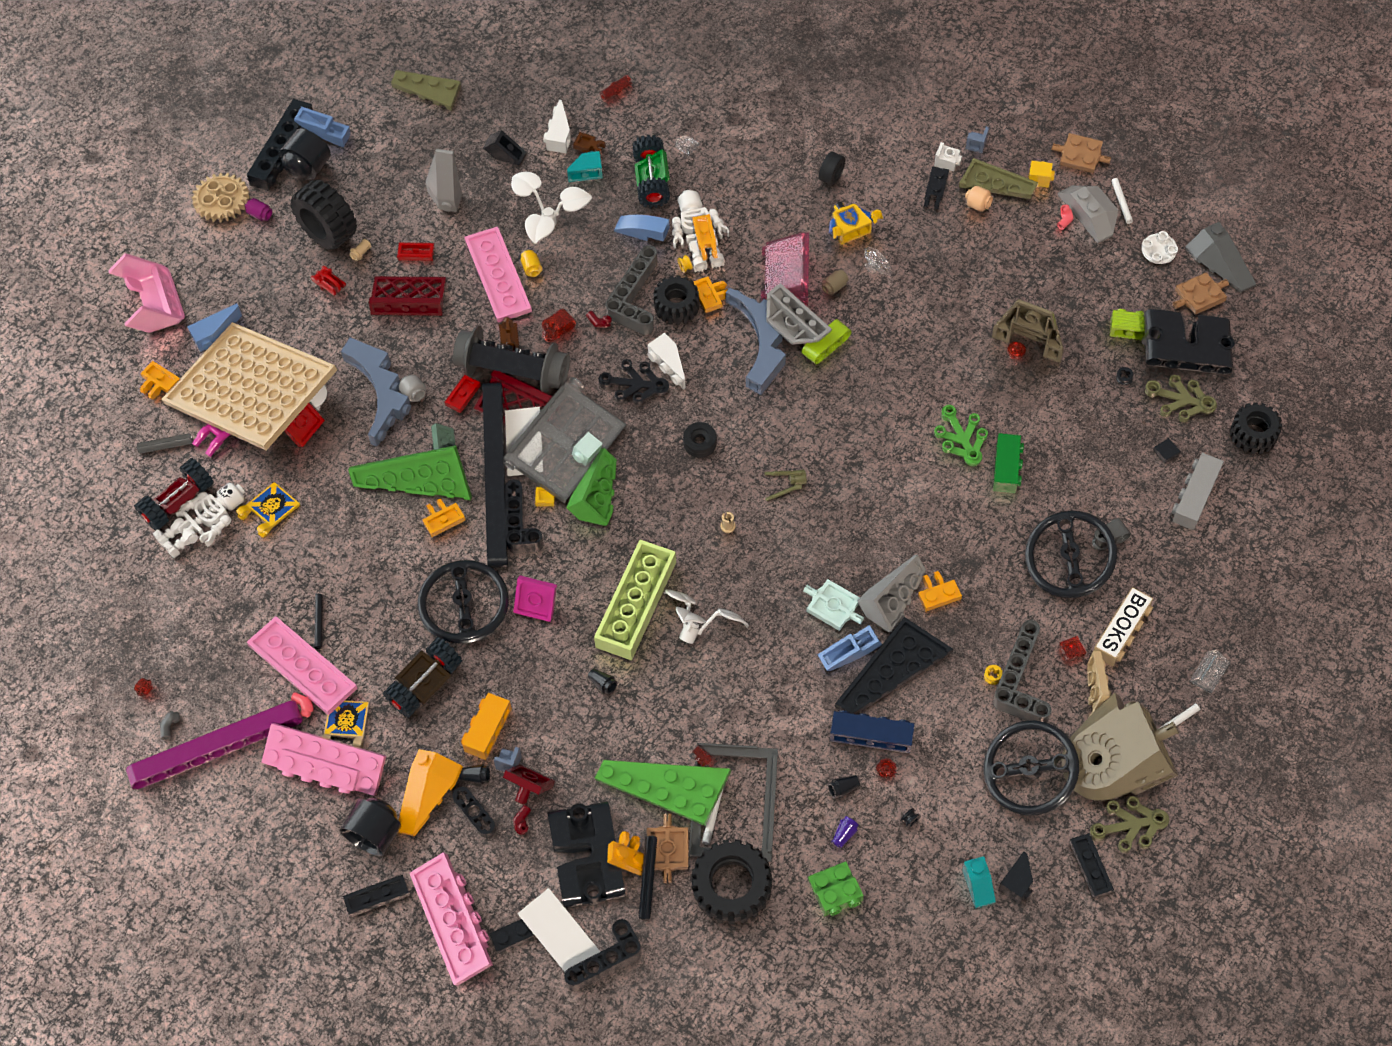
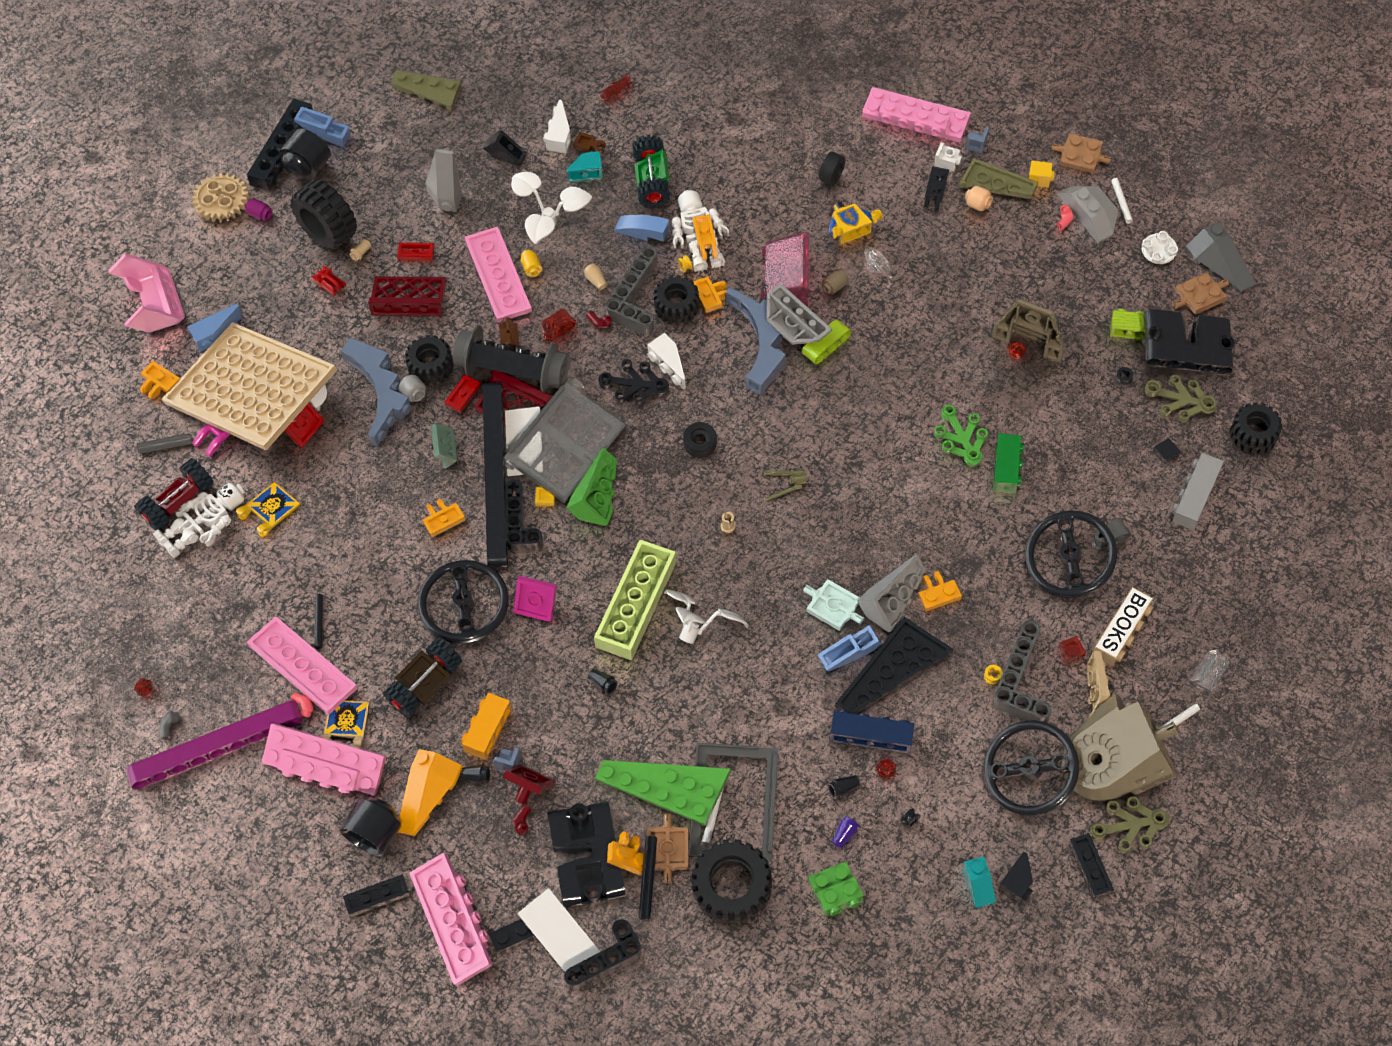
bright green wing [348,446,472,500] -> none
black beam [452,787,496,838] -> none
light aqua brick [572,432,603,466] -> none
clear slope [675,135,699,155] -> none
clear red plate [693,746,717,767] -> none
none -> black tyre [405,335,454,385]
none -> tan cone [584,263,608,291]
none -> bright pink plate [862,87,971,143]

